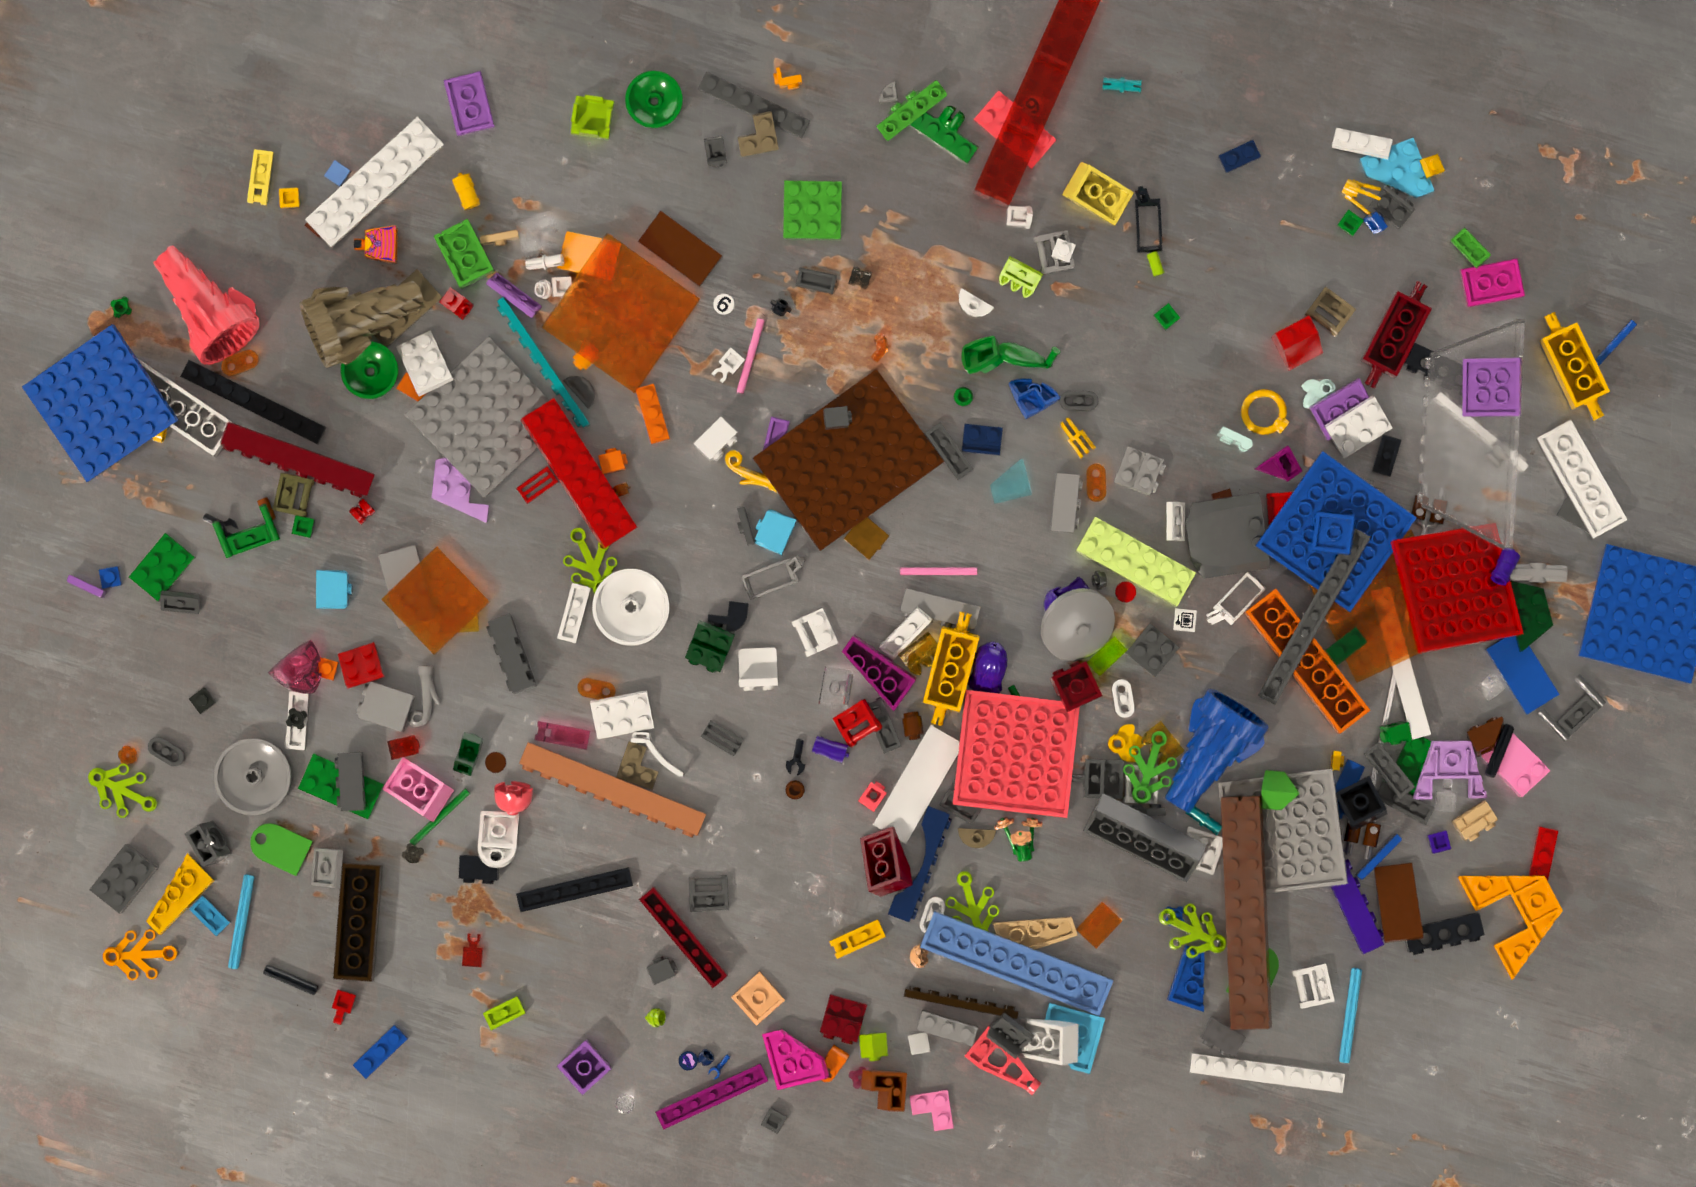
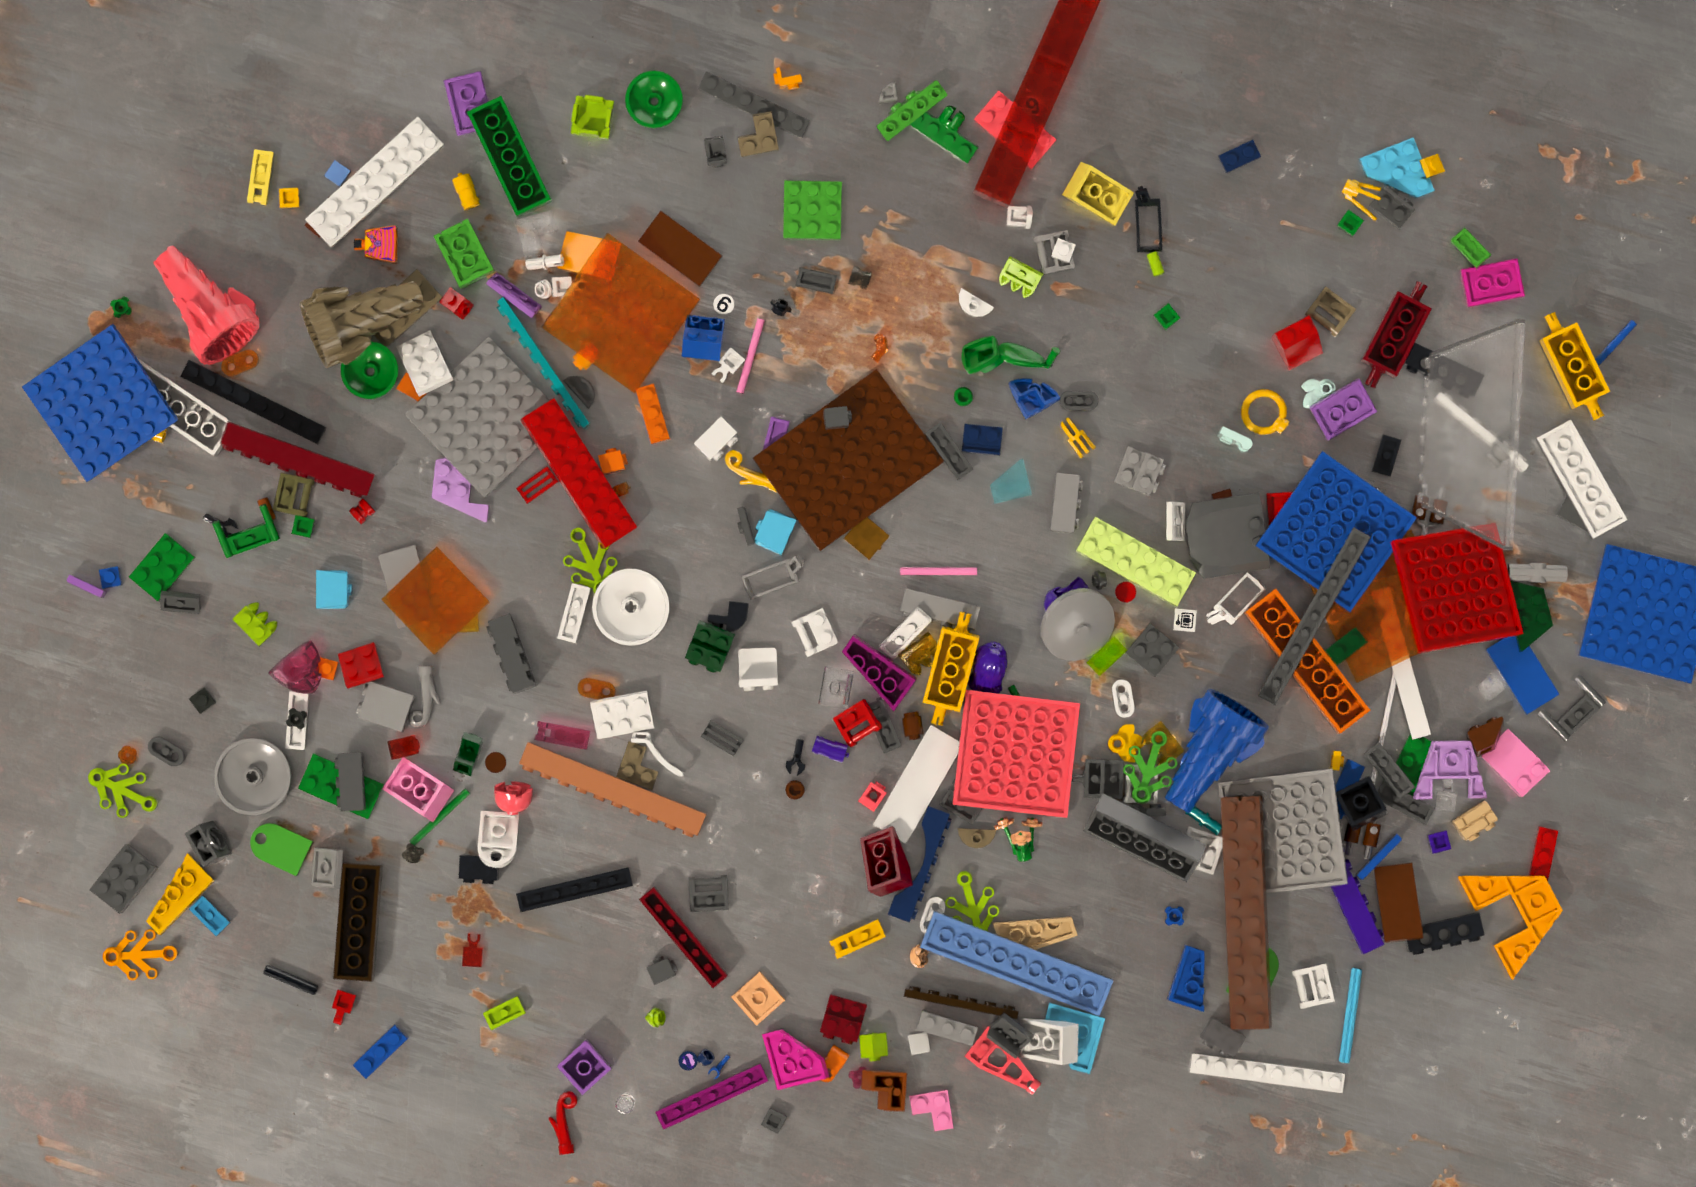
medium azure axle [228,874,254,969] -> none
tan plate [480,230,520,246] -> none
dark red plate [1050,660,1103,712] -> none
clear orange plate [1076,902,1122,948] -> none
clear orange plate [1086,464,1106,502] -> none
teal pin [1103,77,1142,93] -> none
lime plant [1159,903,1226,958] -> none
magenta slope [1255,445,1302,482] -> none
bright green slope [1261,770,1300,810] -> none
blue plate [1312,512,1356,555] -> none
white plate [1324,395,1392,458] -> none
white plate [1332,128,1393,159] -> none
blue plate [1363,212,1388,234] -> none
green brick [1380,721,1412,745] -> none
medium lavender plate [1462,358,1522,417] -> none
black axle [1485,724,1514,778] -> none
dark purple piece [1491,548,1520,585] -> none
none -> lime plate [233,602,277,647]
none -> green brick [467,96,552,218]
none -> red plant [548,1091,577,1155]
none -> blue slope [682,315,725,361]

